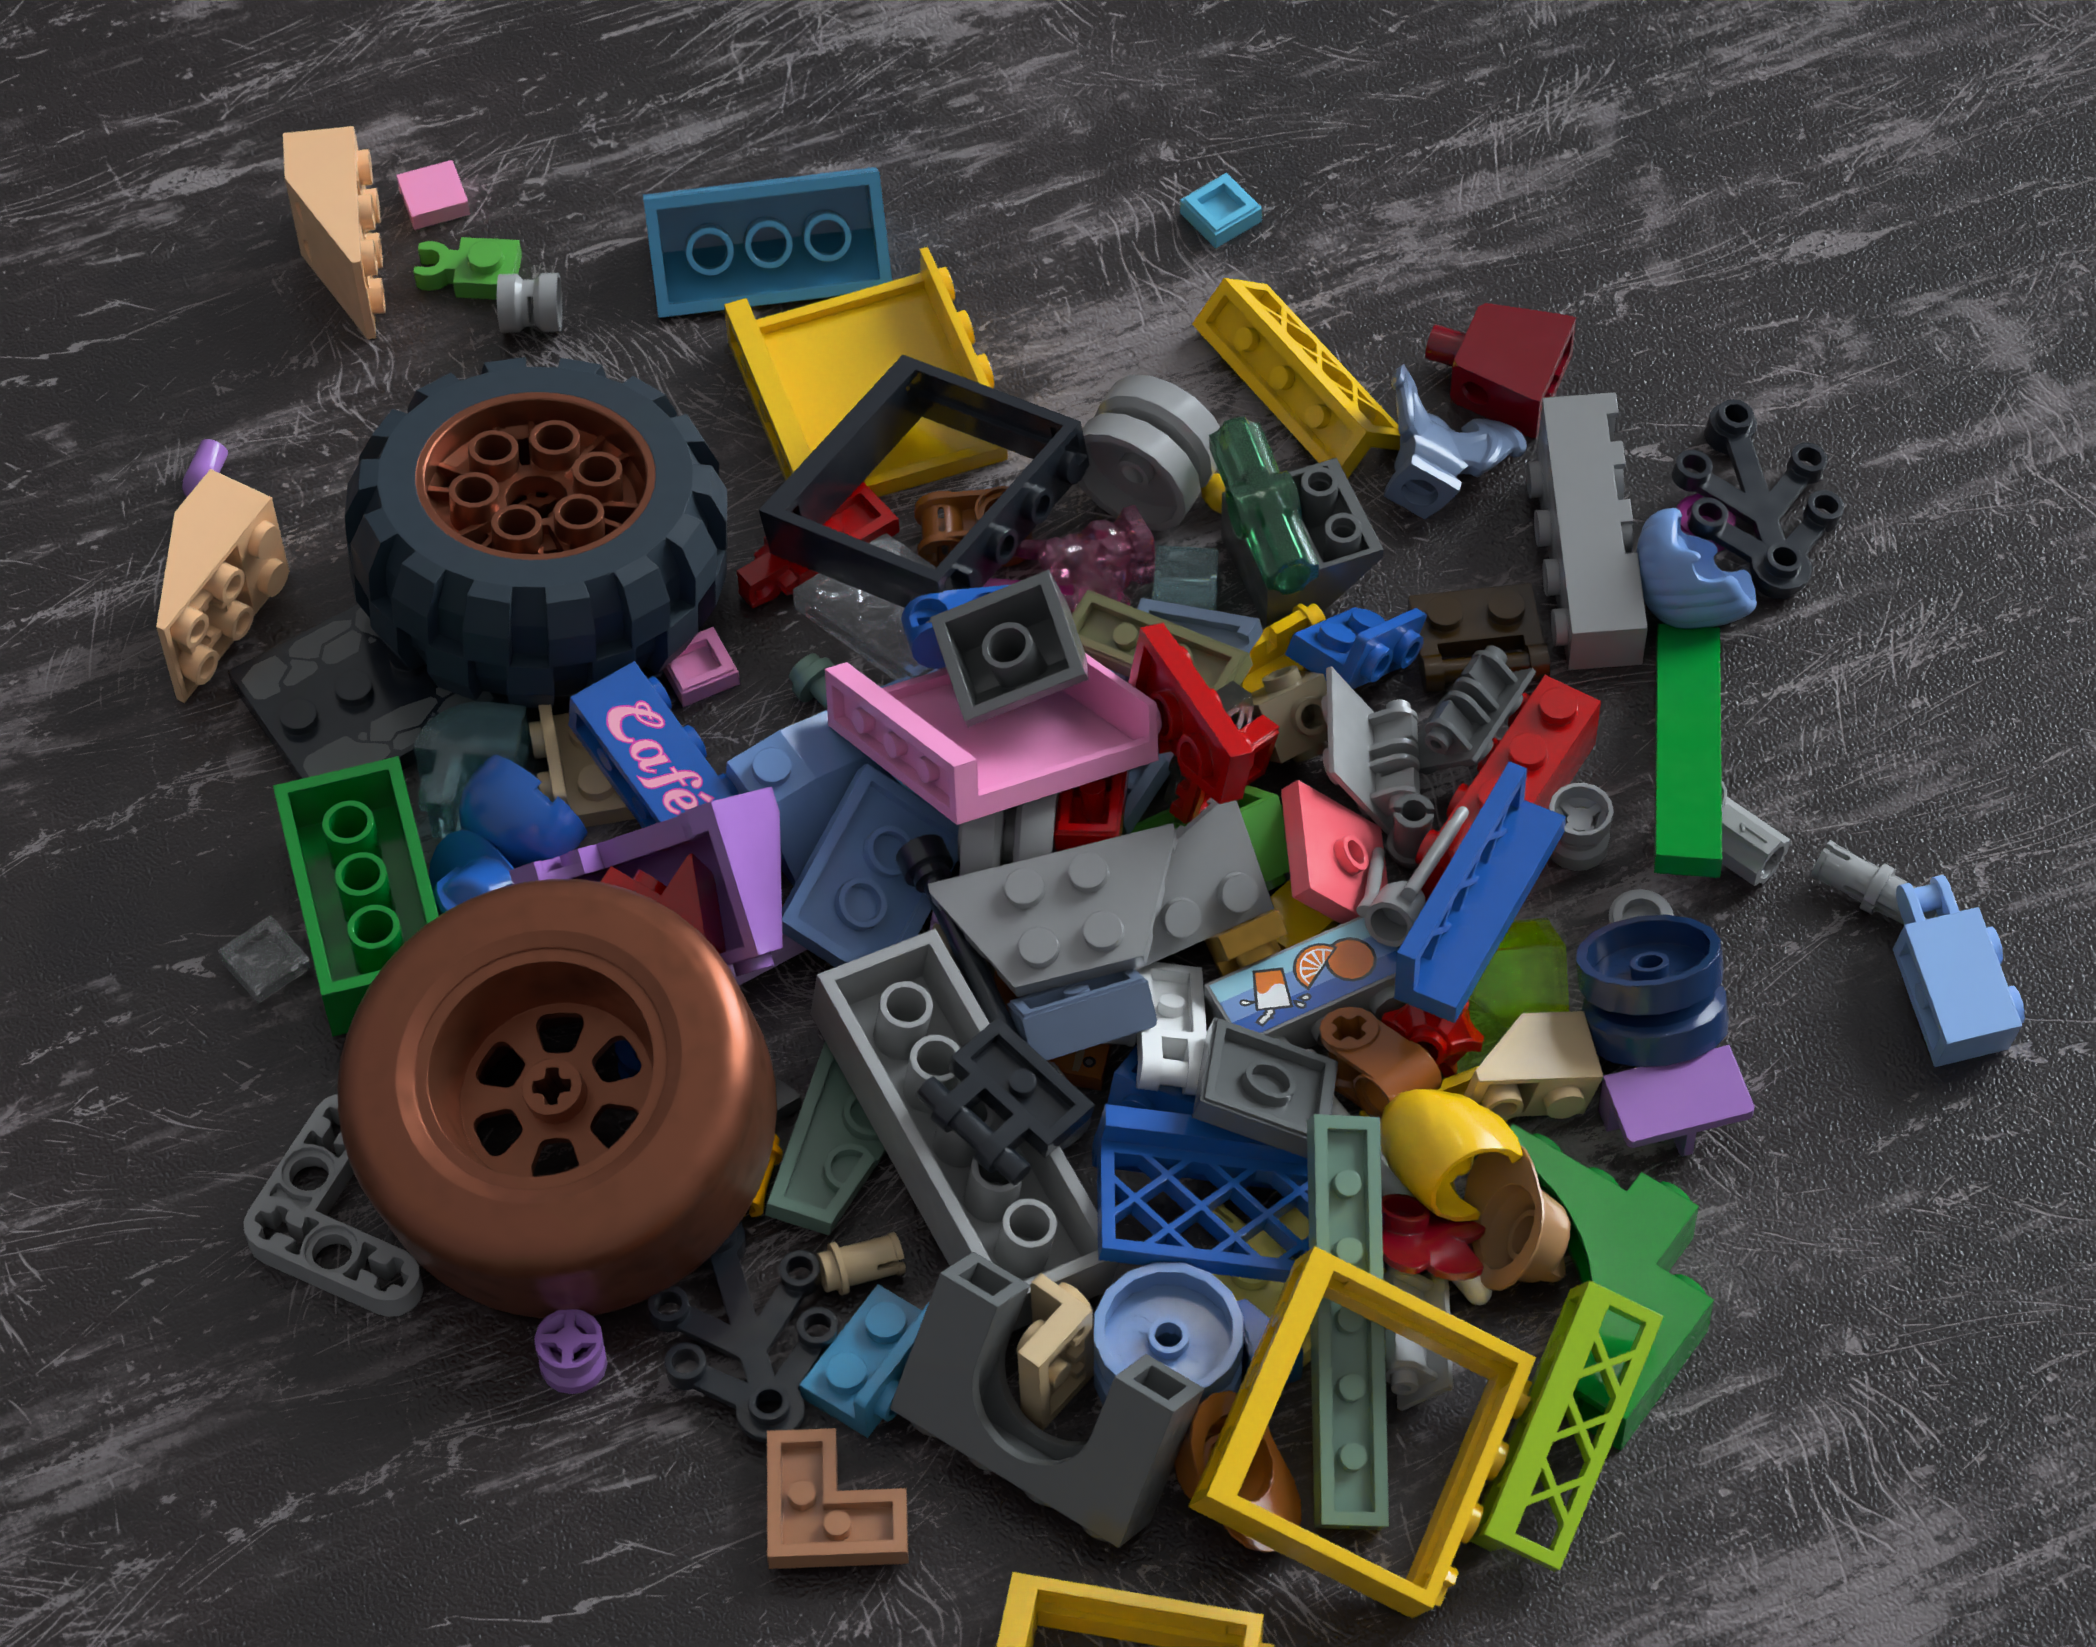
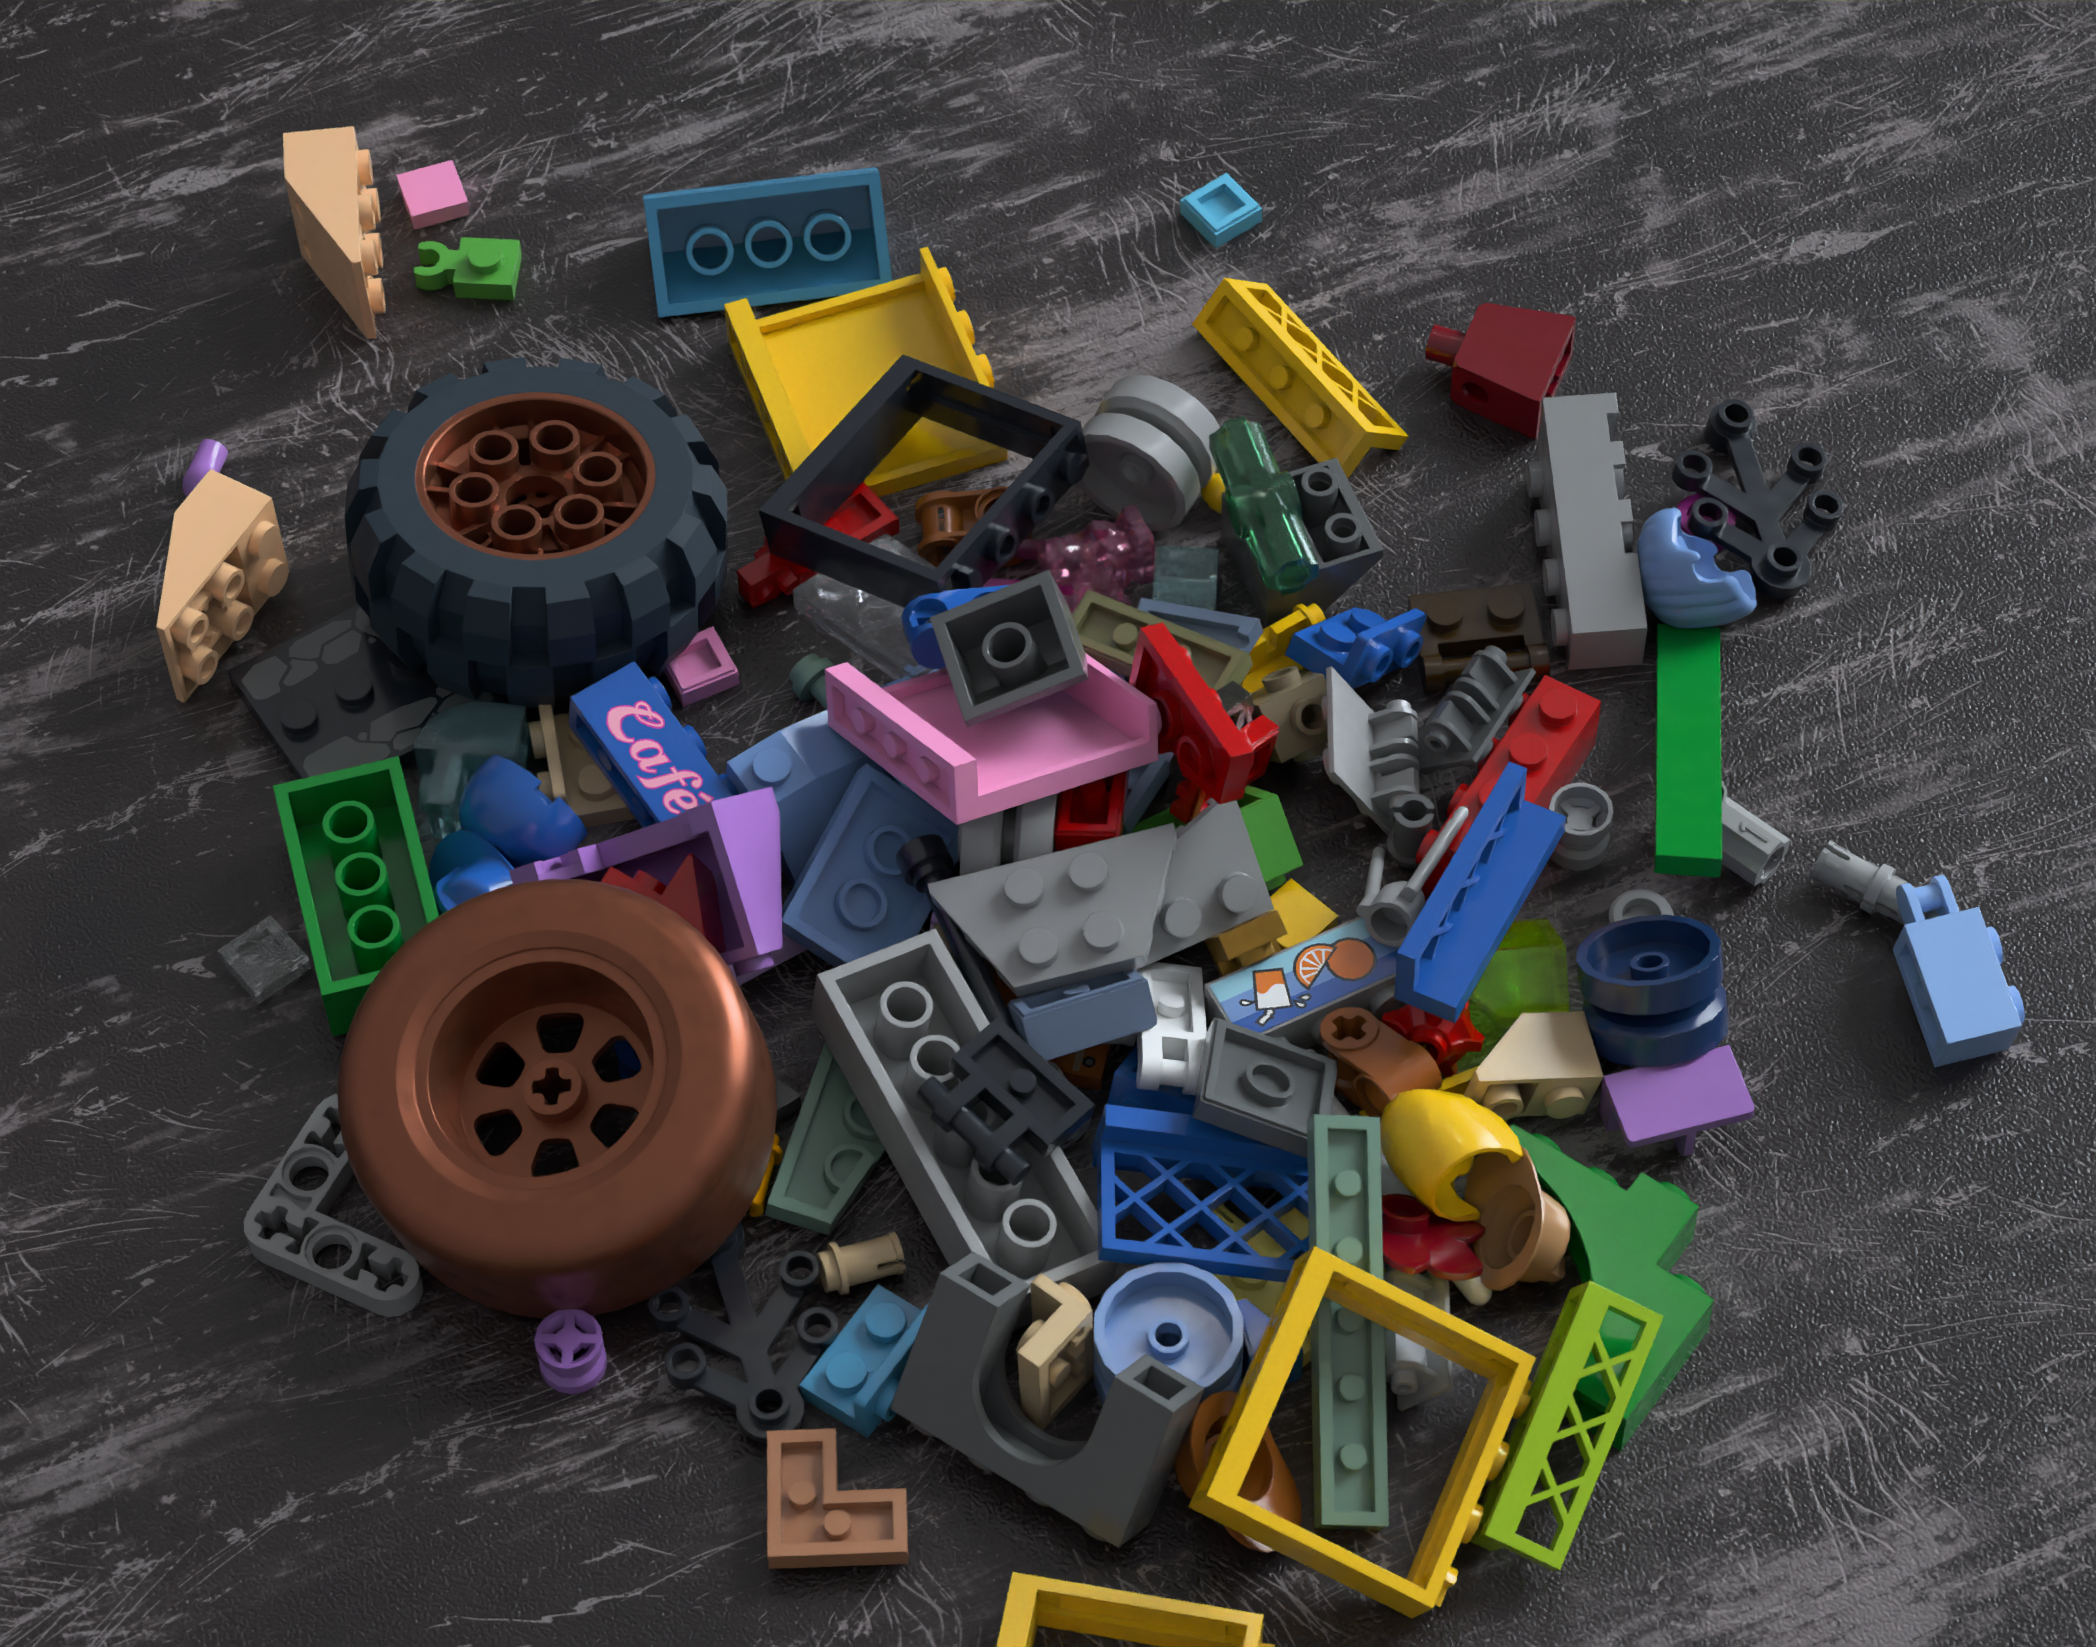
light grey wheel [497,273,563,334] -> none
coral plate [1281,780,1388,924] -> none
sand blue animal [1384,364,1527,519] -> none

